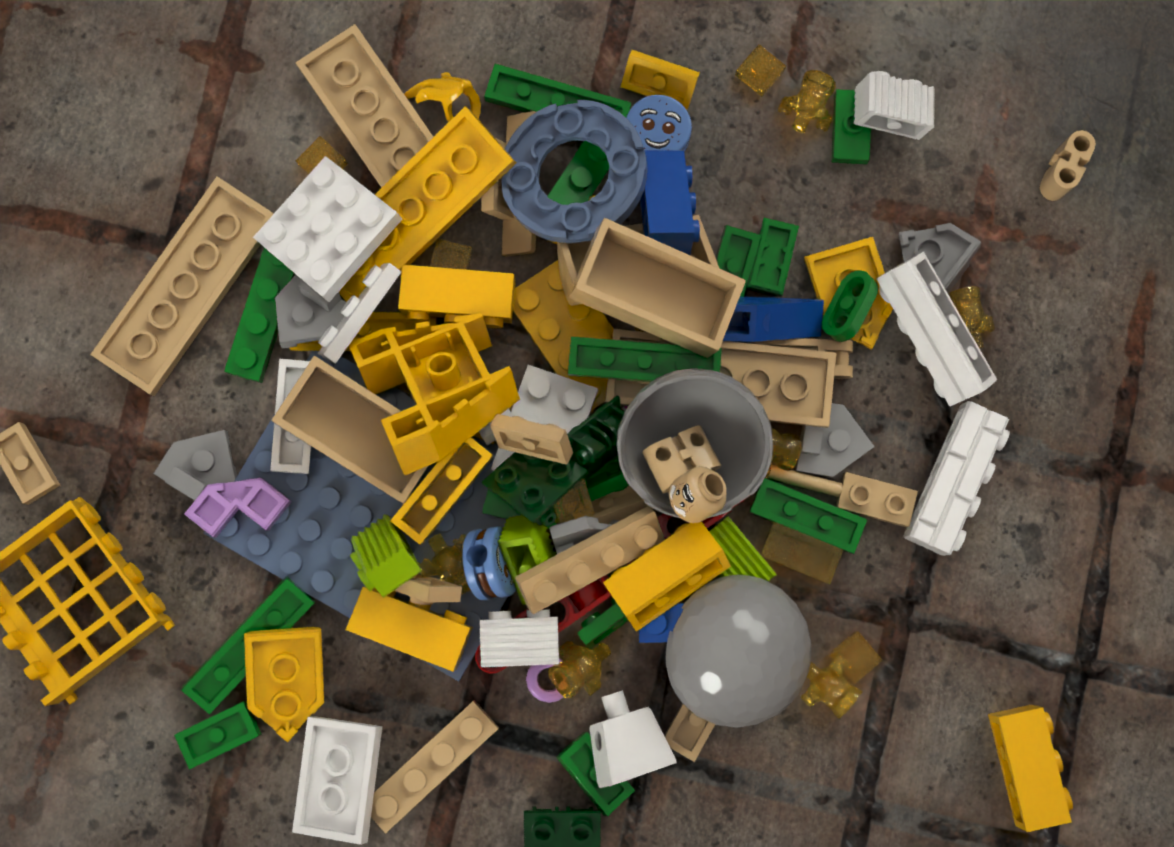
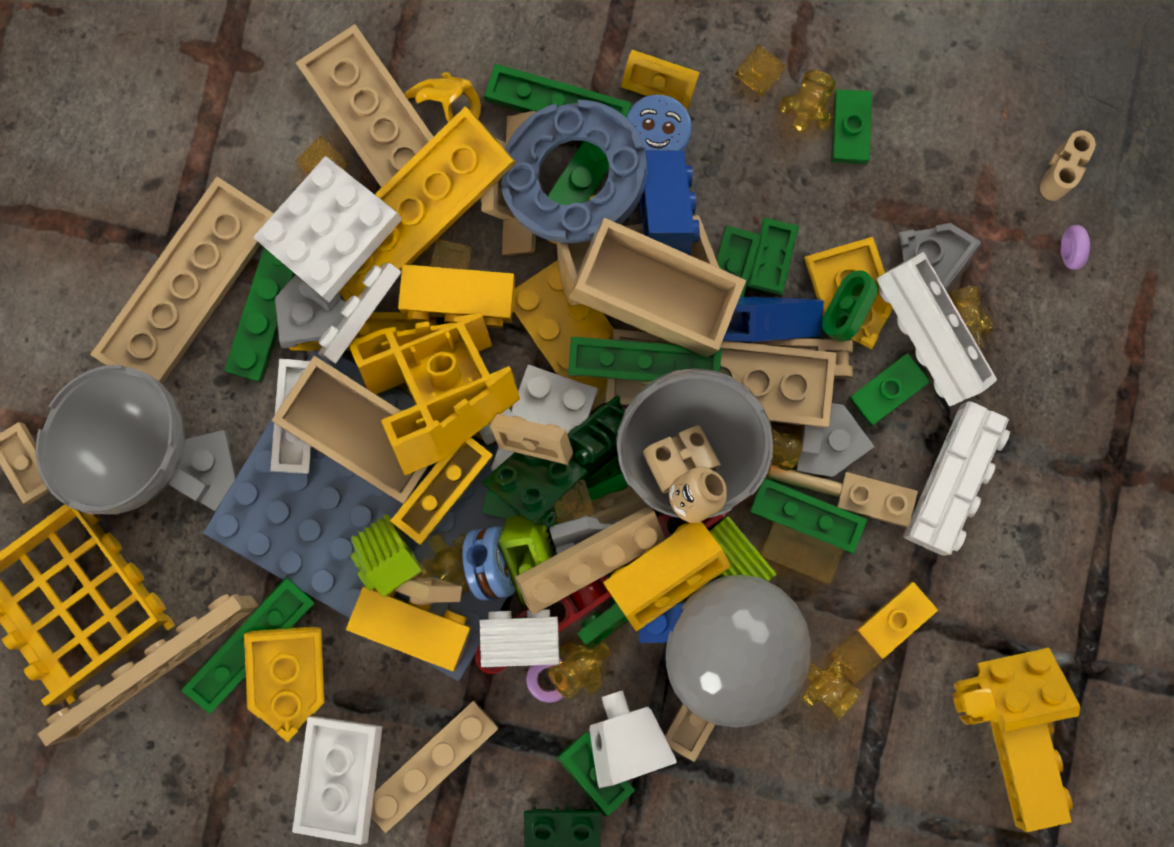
green plate [174,701,262,770] -> none
lavender tile [184,478,292,538] -> none
white brick [854,71,935,140] -> none
none -> light grey piece [36,365,185,515]
none -> tan plate [38,594,258,747]
none -> green plate [848,353,930,427]
none -> yellow plate [856,582,938,659]
none -> yellow plate [953,648,1080,732]
none -> lavender piece [1061,225,1090,270]

